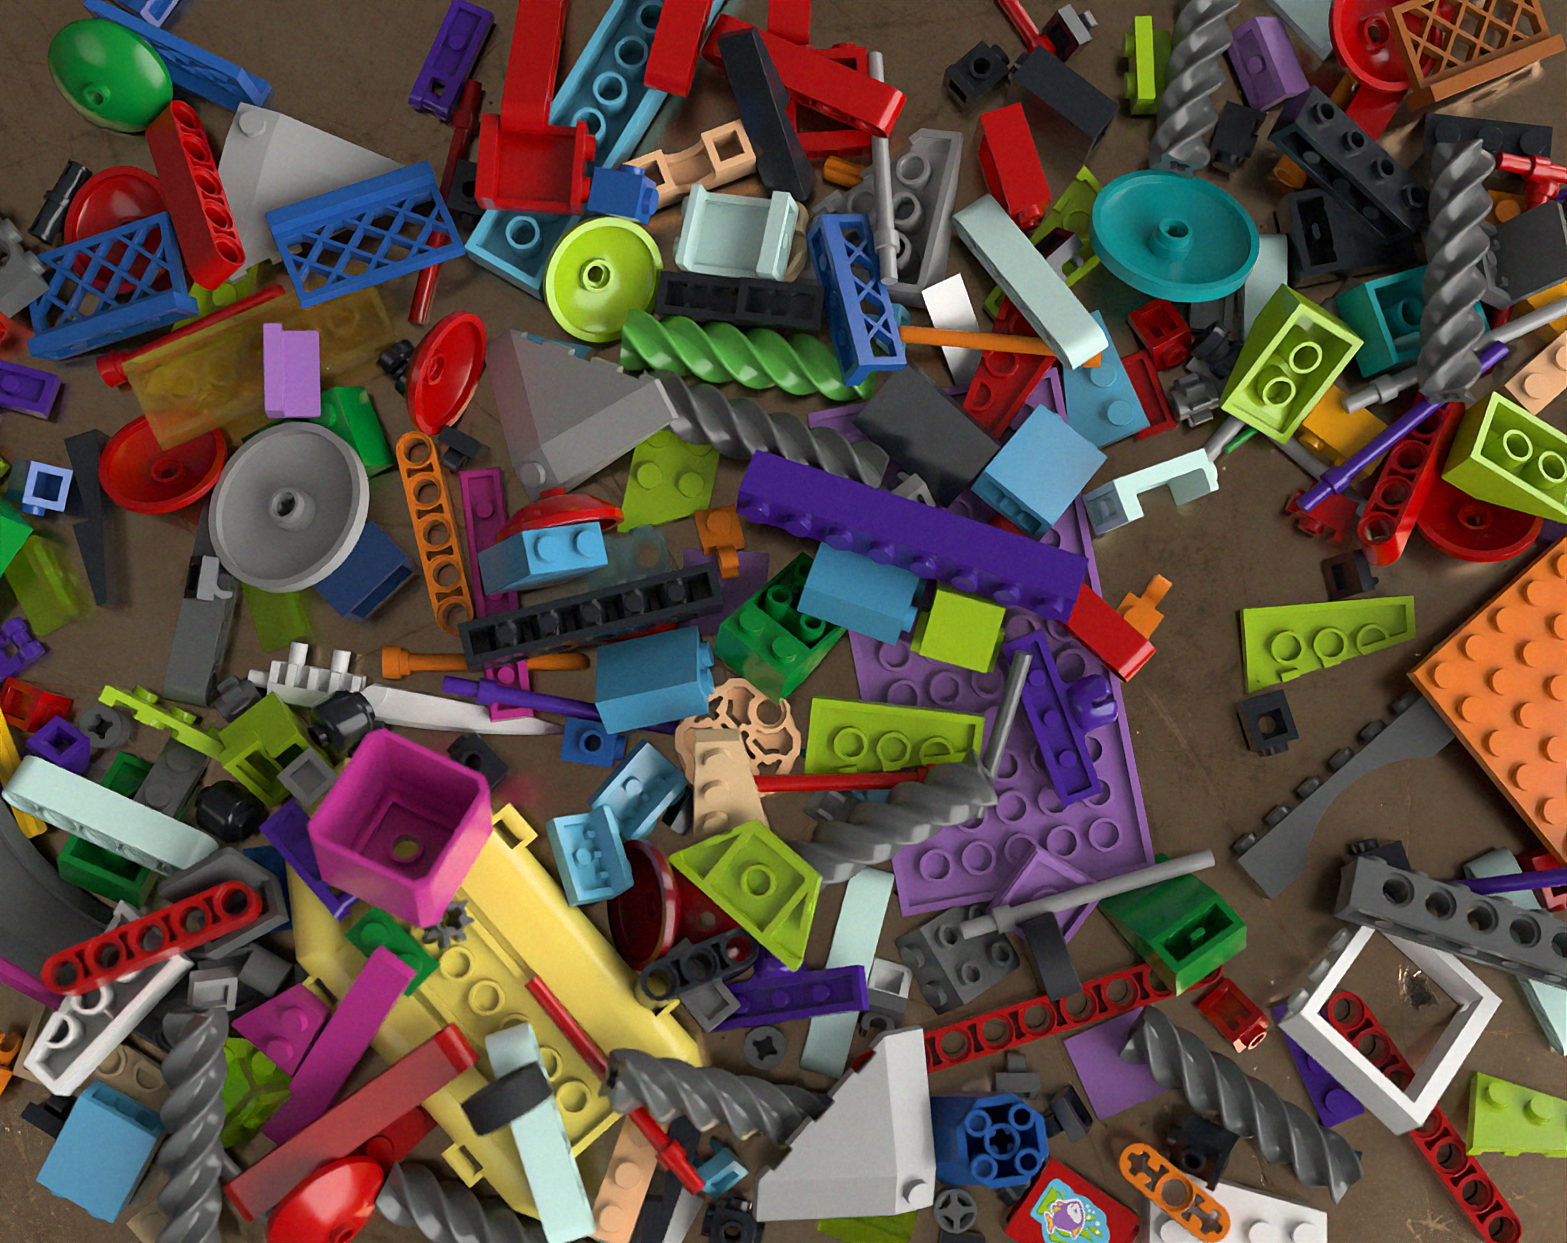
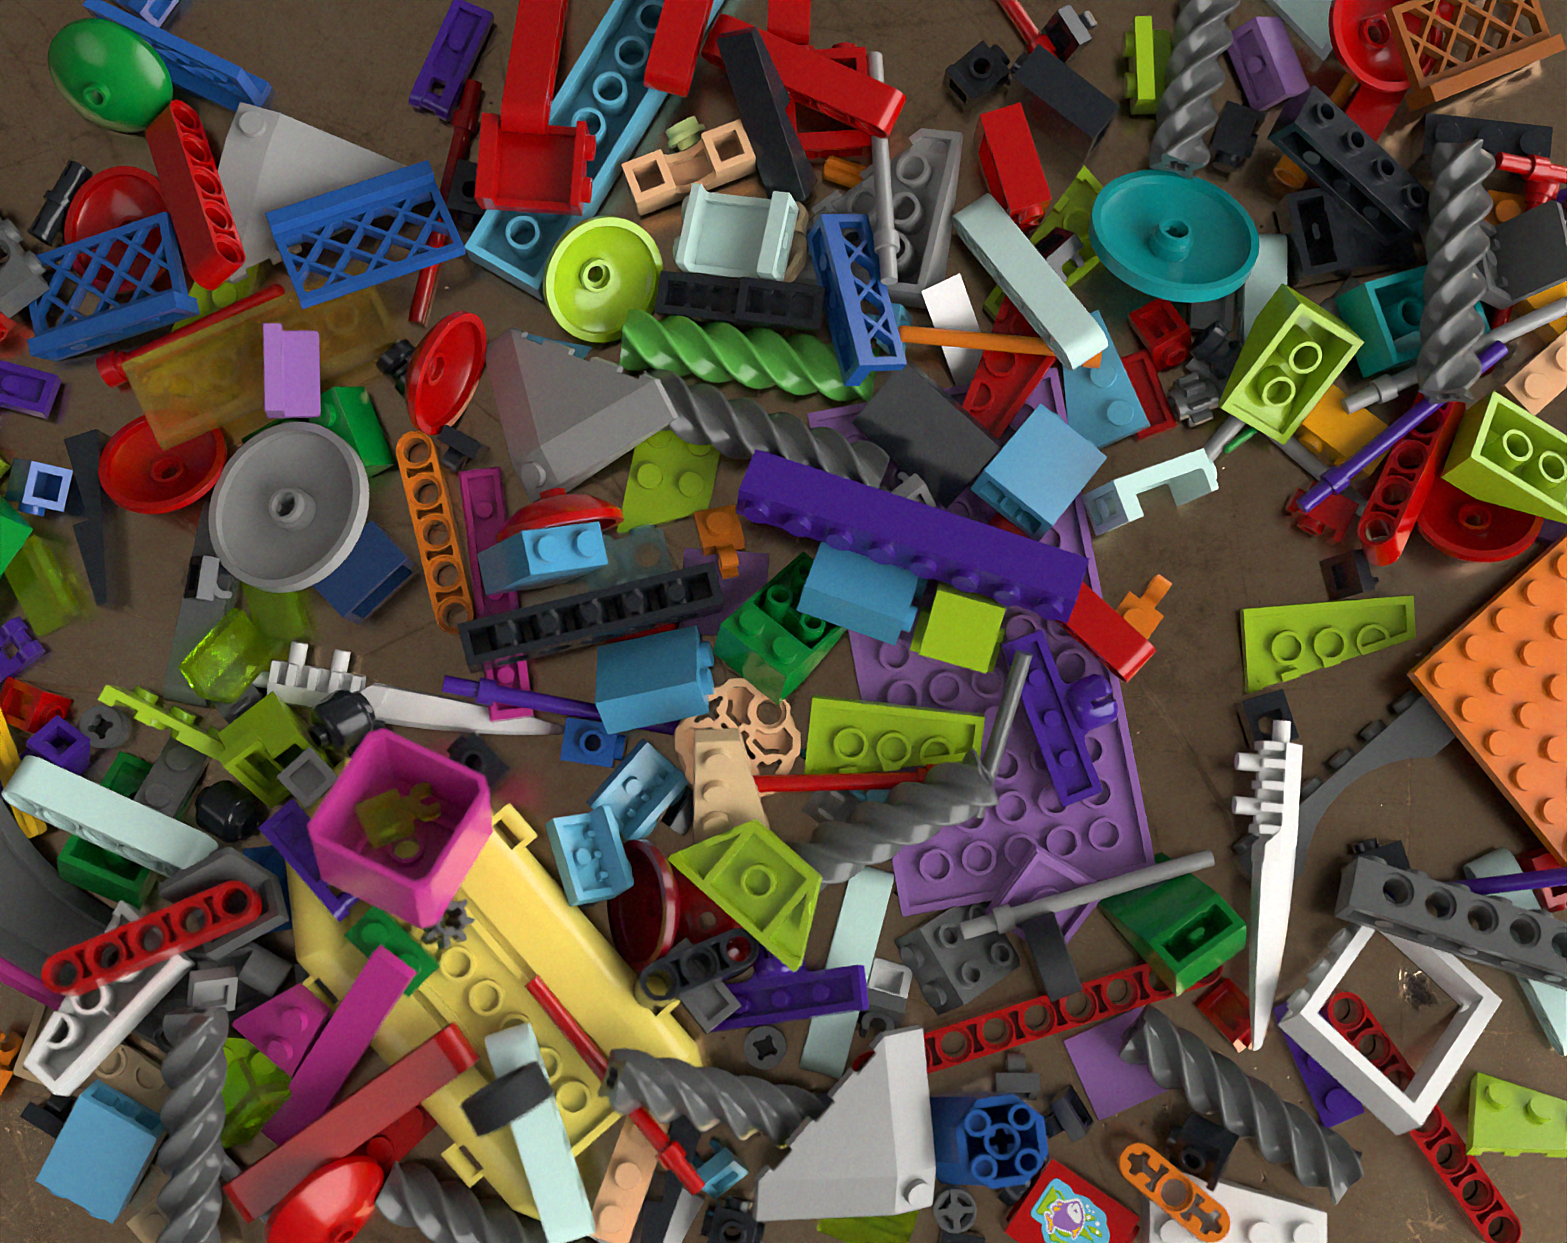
orange piece [382,645,589,679] -> none
blue brick [587,164,659,225] -> none
none -> clear neon green panel [178,608,285,704]
none -> clear neon green plate [354,782,441,850]
none -> yellowish green plate [665,116,706,152]
none -> white piece [1232,720,1302,1051]

